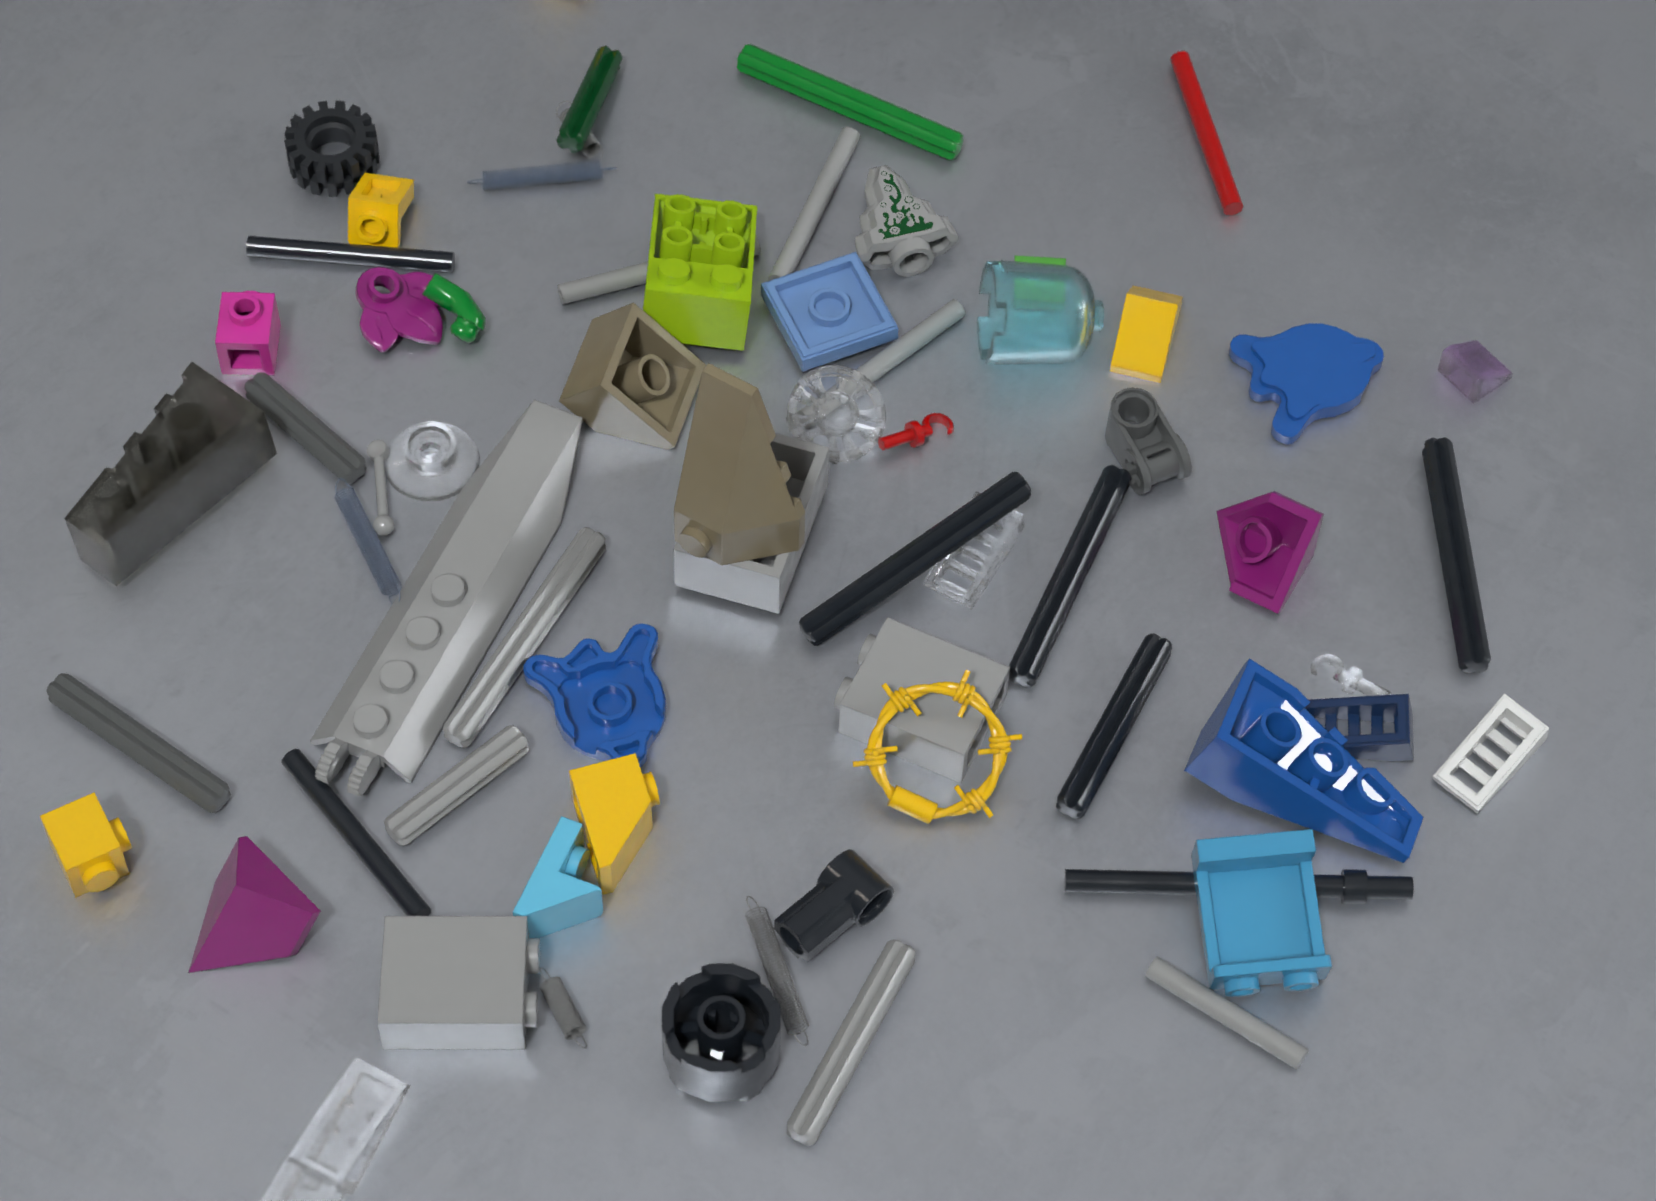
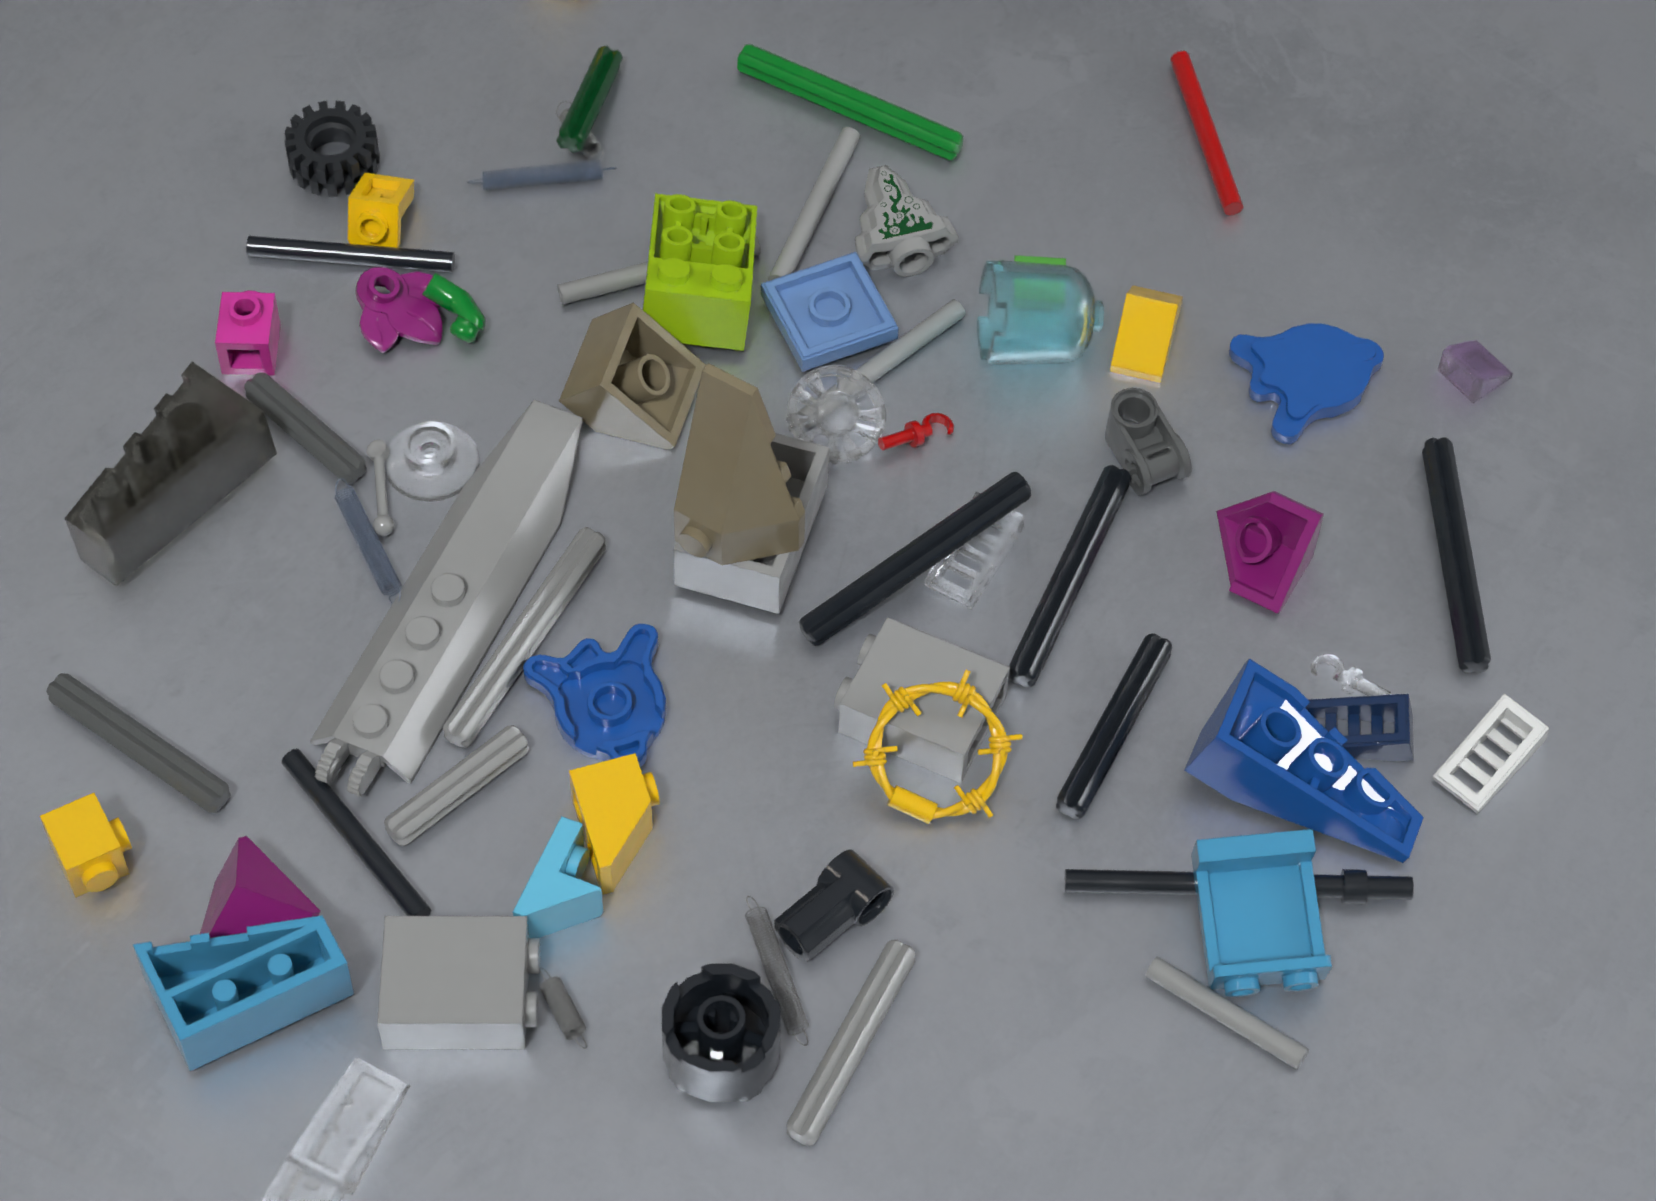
none -> dark azure wedge [133,915,354,1071]

